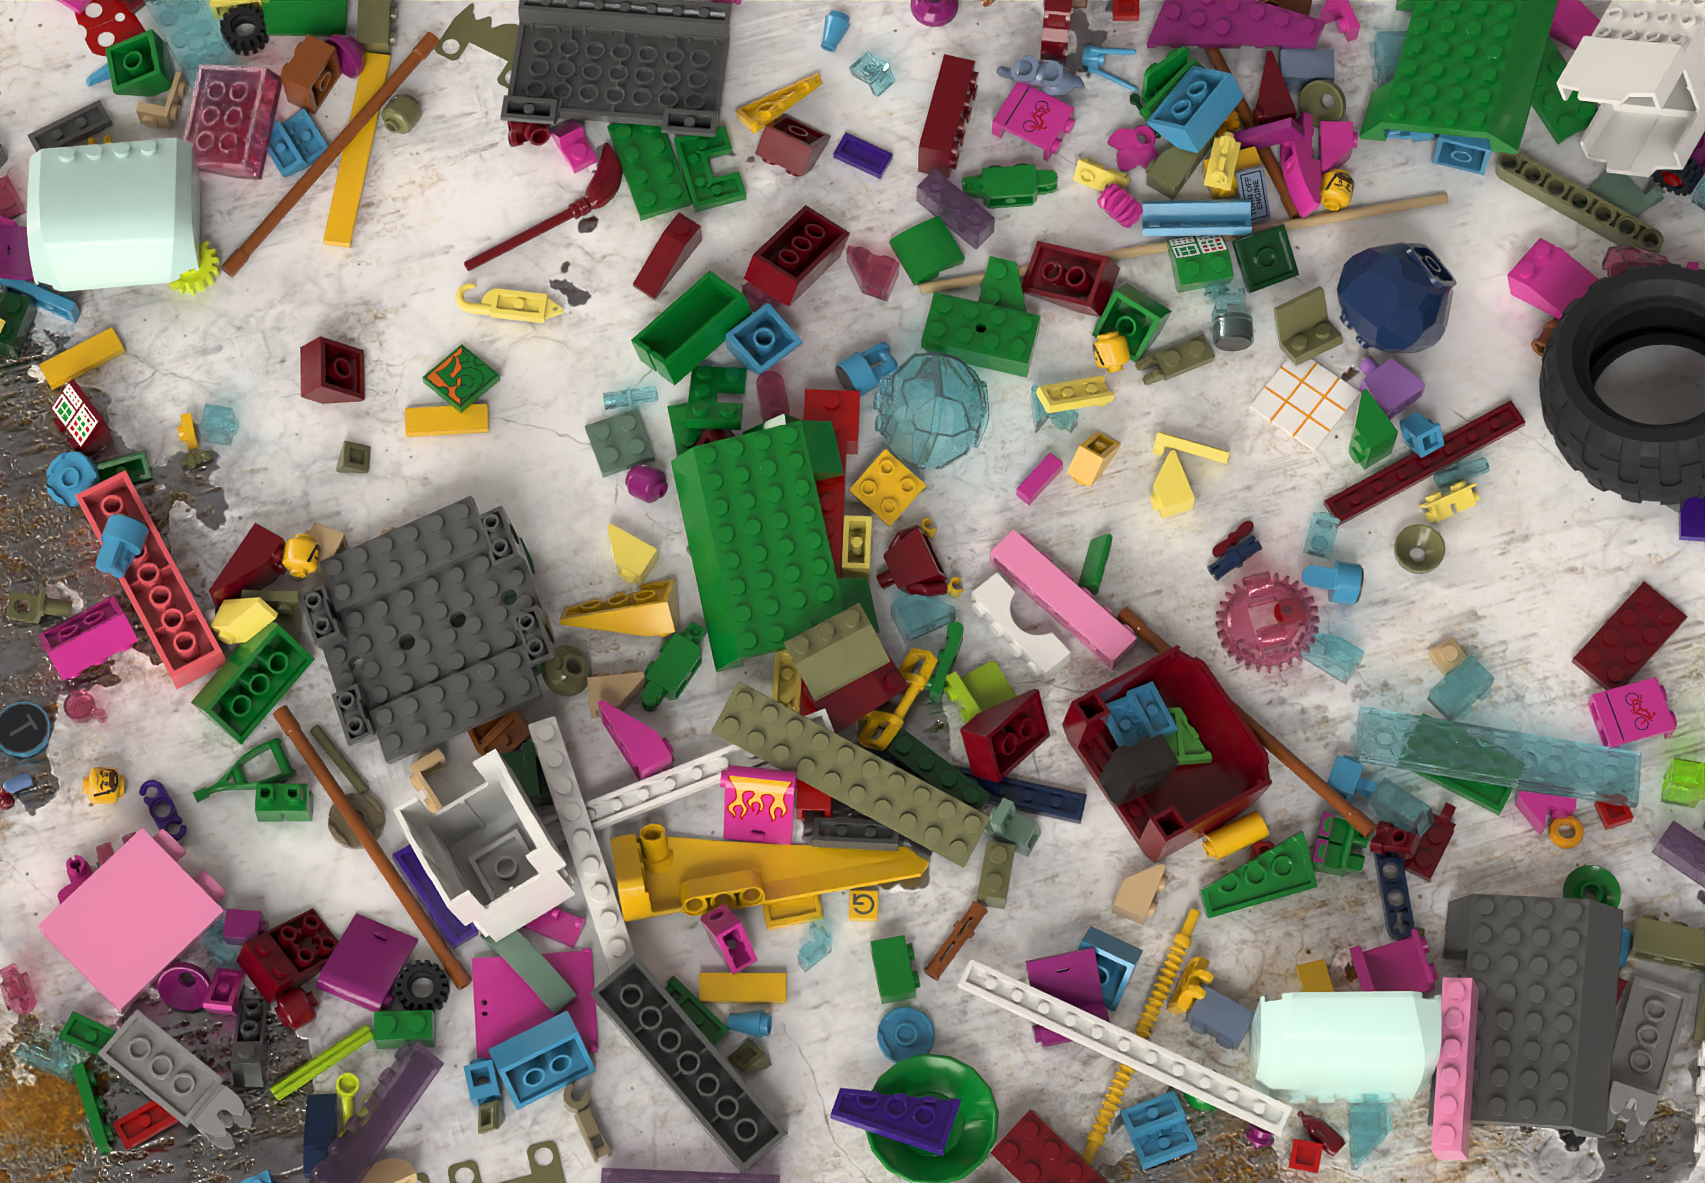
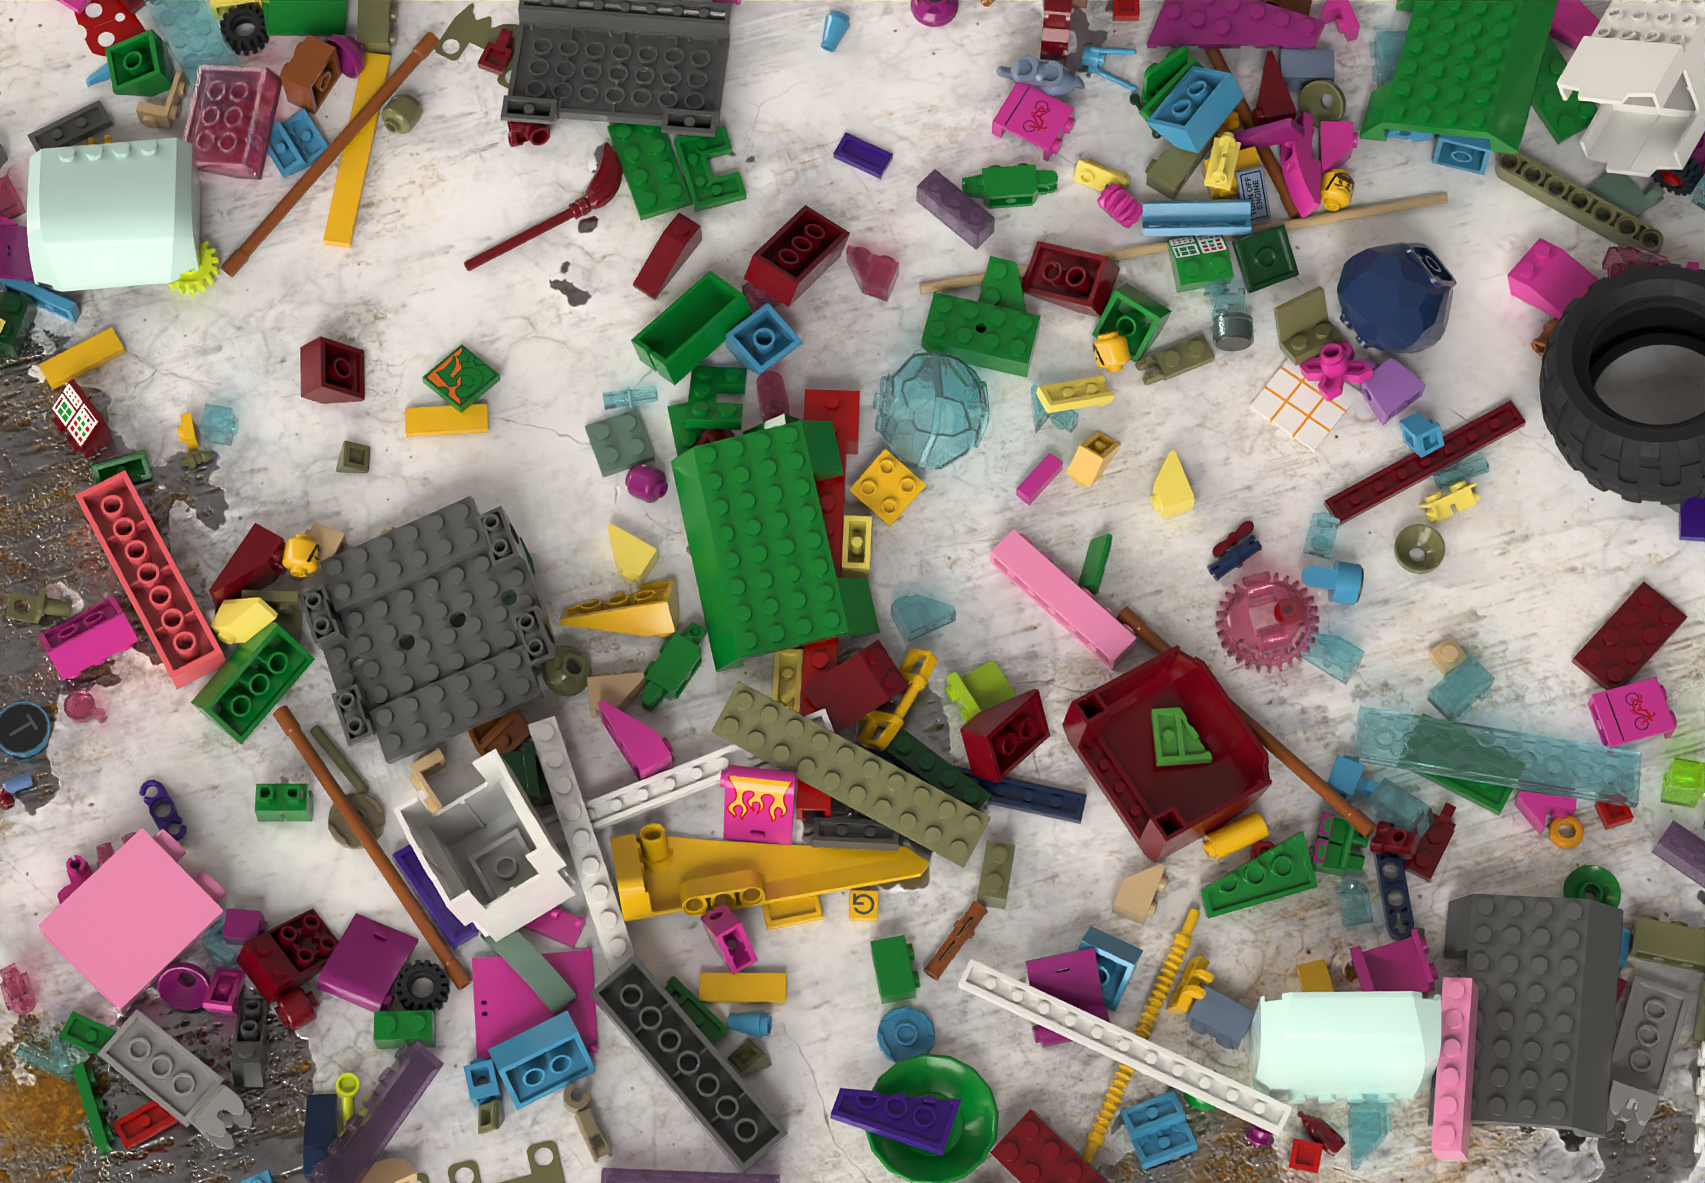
dark azure tile [46,451,99,507] -> none
yellow head [82,767,124,804] -> none
dark azure piece [96,514,149,578] -> none
green piece [192,738,296,803] -> none
lime axle [270,1024,374,1100] -> none
light yellow plate [456,283,564,323] -> none
dark pink slope [550,119,598,174] -> none
yellow wing [734,73,823,134] -> none
dark red slope [755,114,831,177] -> none
olive slope [784,603,891,701] -> none
clear light blue bracket [797,922,832,973] -> none
dark azure piece [835,342,898,397] -> none
clear light blue bracket [849,51,895,97] -> none
dark red torso [876,518,964,598] -> none
green slope [889,215,965,286] -> none
dark red brick [918,54,979,178] -> none
green plate [926,621,964,704] -> none
white arch [971,572,1071,682] -> none
sand green brick [985,798,1041,857] -> none
clear smoke brick [1098,734,1179,807] -> none
dark azure slope [1106,681,1178,758] -> none
dark pink plate [1107,125,1158,171] -> none
light yellow hinge [1153,432,1231,464] -> none
green slope [1349,389,1398,470] -> none
none -> dark red plate [477,28,514,77]
none -> dark pink plant [1299,340,1374,401]
none -> clear light blue bracket [1335,880,1373,927]

